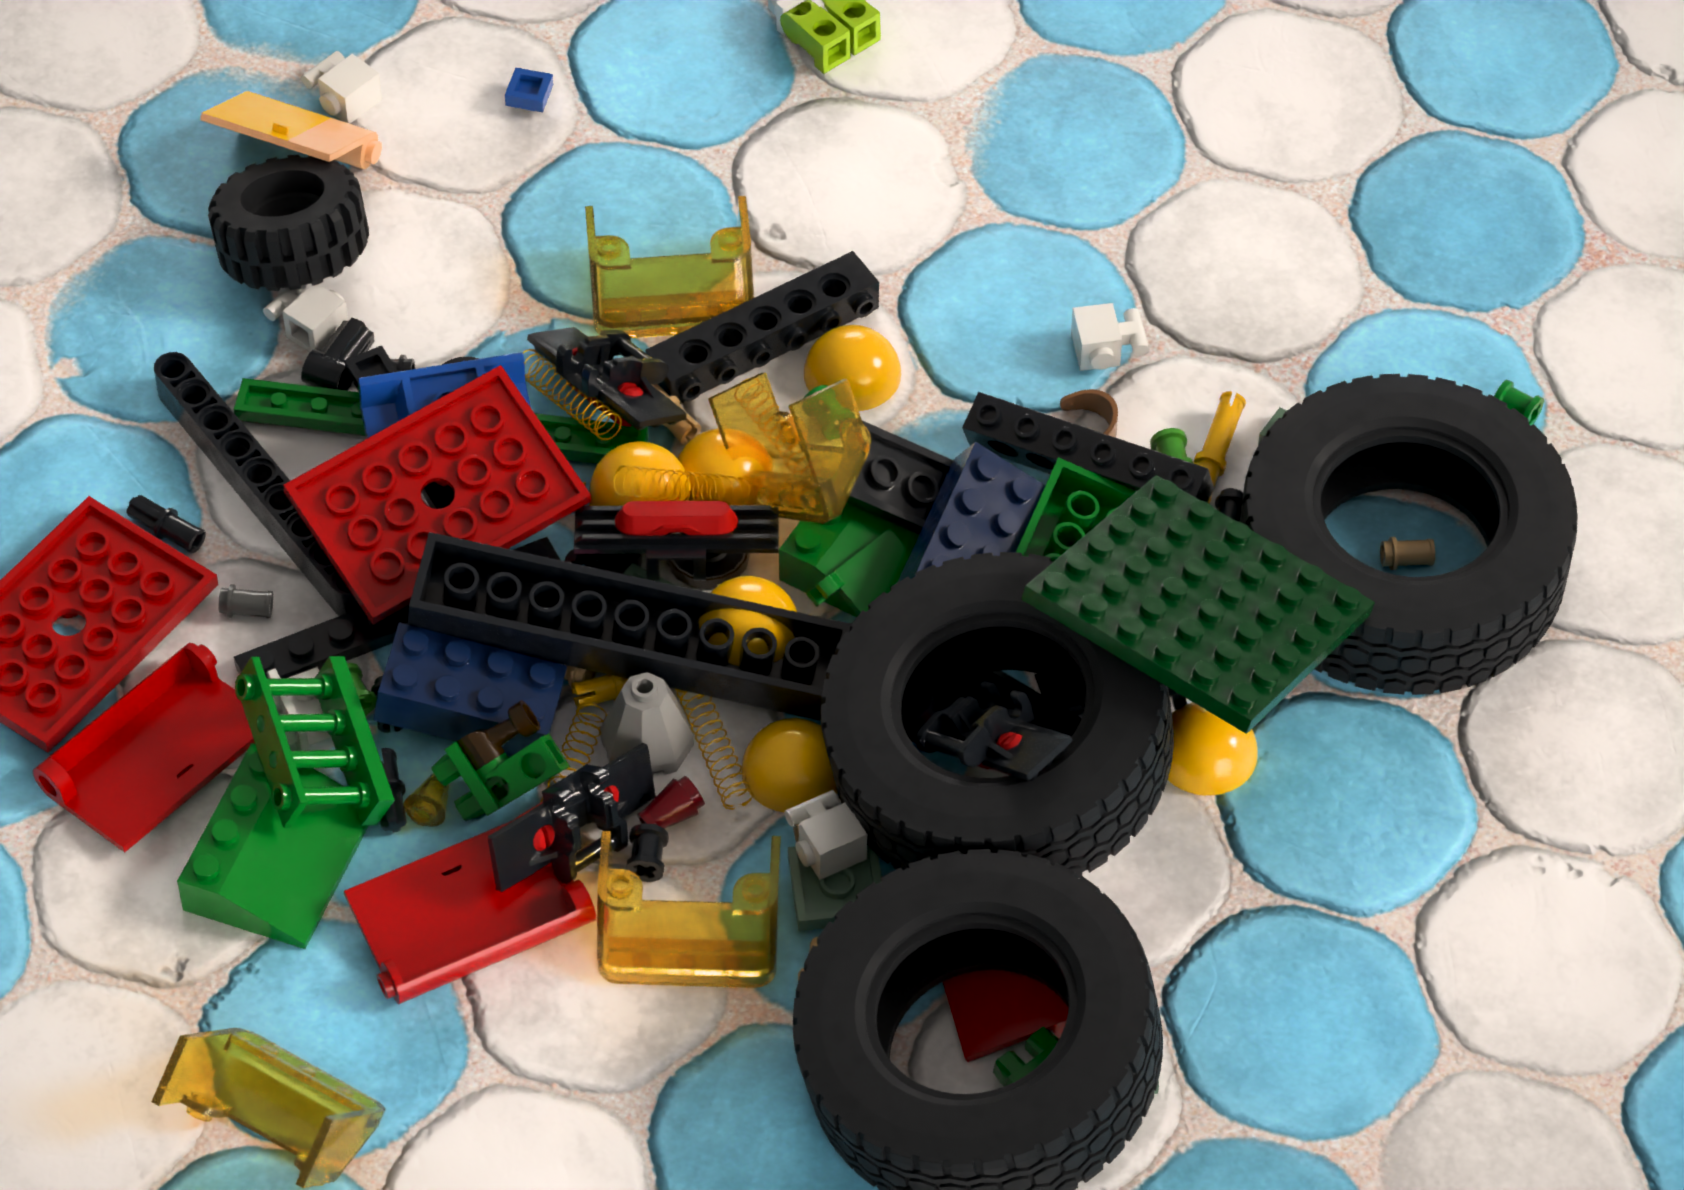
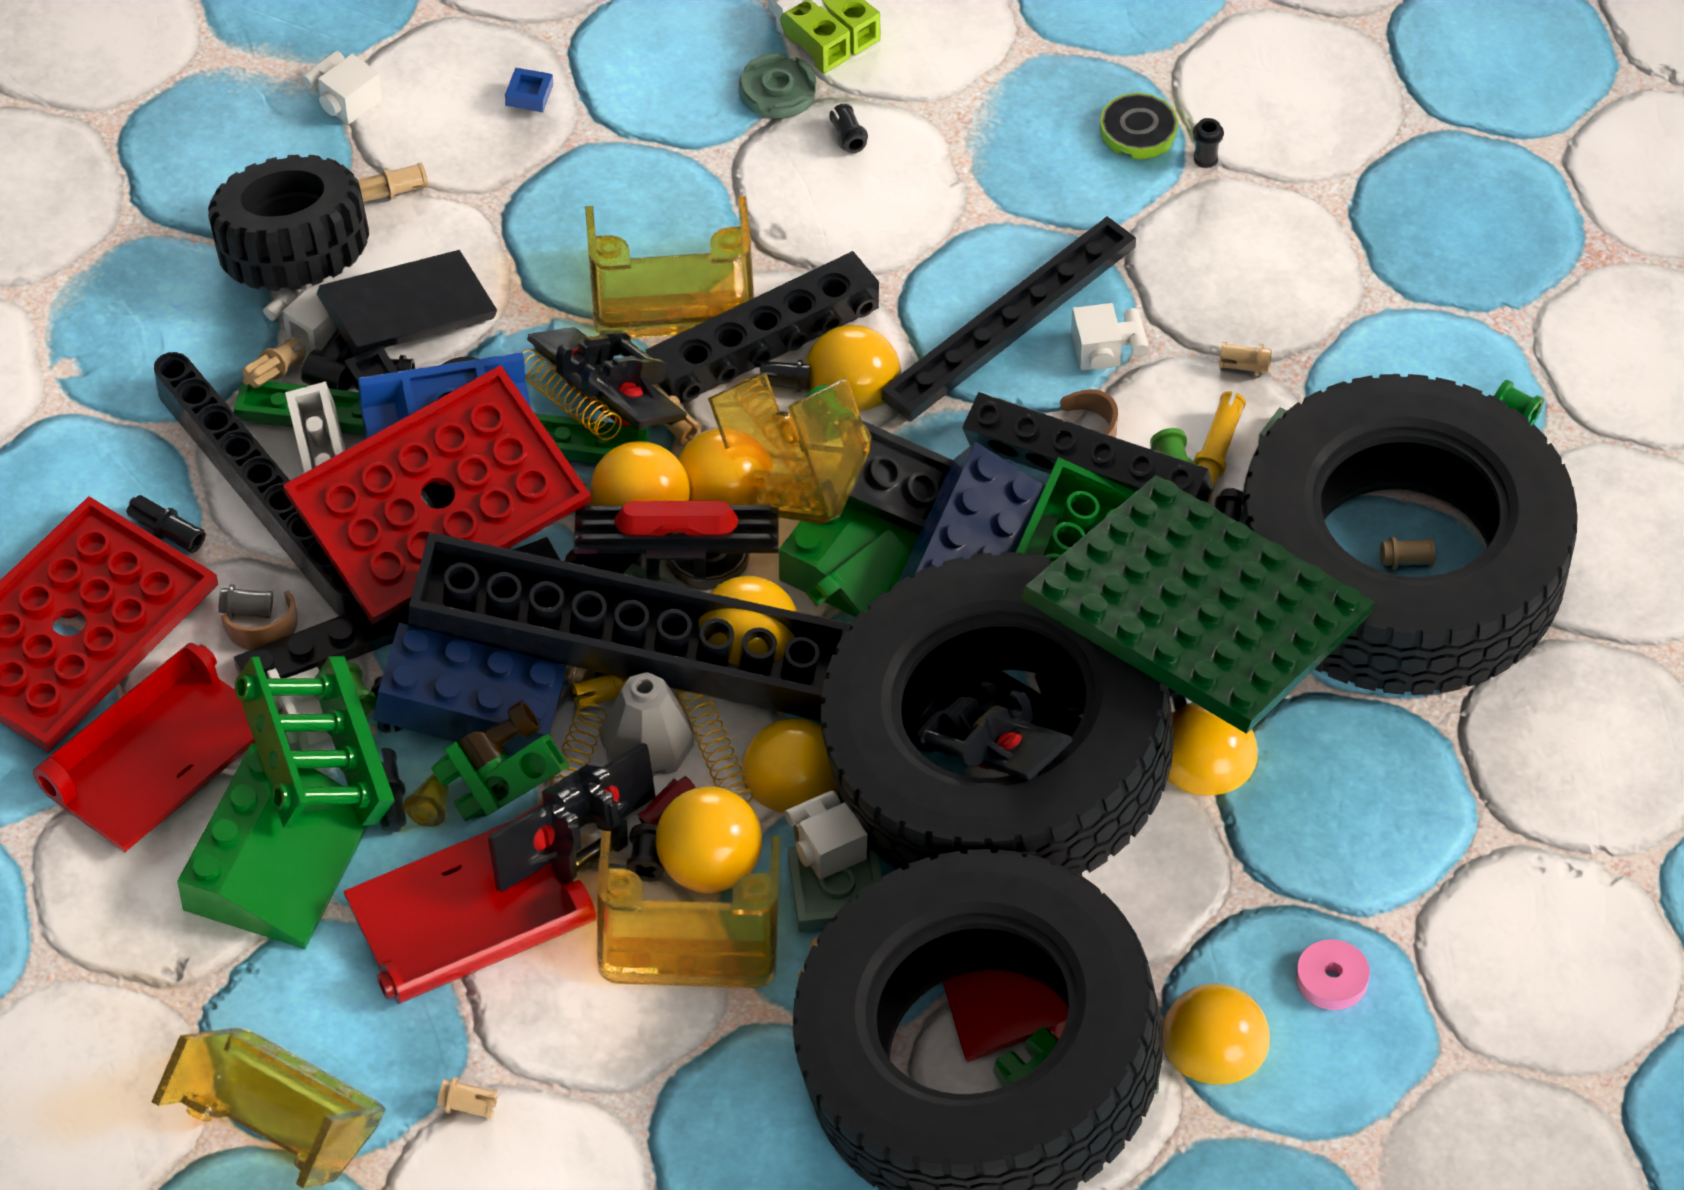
door [200,91,382,169] -> none
yellow piece [613,465,750,505] -> none
none -> medium nougat helmet [221,590,297,650]
none -> tan axle [242,338,306,388]
none -> white brick [285,382,346,473]
none -> black tile [317,249,497,356]
none -> tan axle [358,163,428,202]
none -> tan pin [437,1077,498,1120]
none -> yellow piece [656,787,762,893]
none -> sand green tile [739,53,816,119]
none -> black pin [759,360,811,392]
none -> black pin [829,104,868,153]
none -> black plate [881,216,1136,422]
none -> tile [1099,92,1178,159]
none -> yellow piece [1162,983,1270,1085]
none -> black pin [1192,118,1224,168]
none -> tan pin [1219,342,1272,377]
none -> bright pink piece [1296,939,1370,1010]

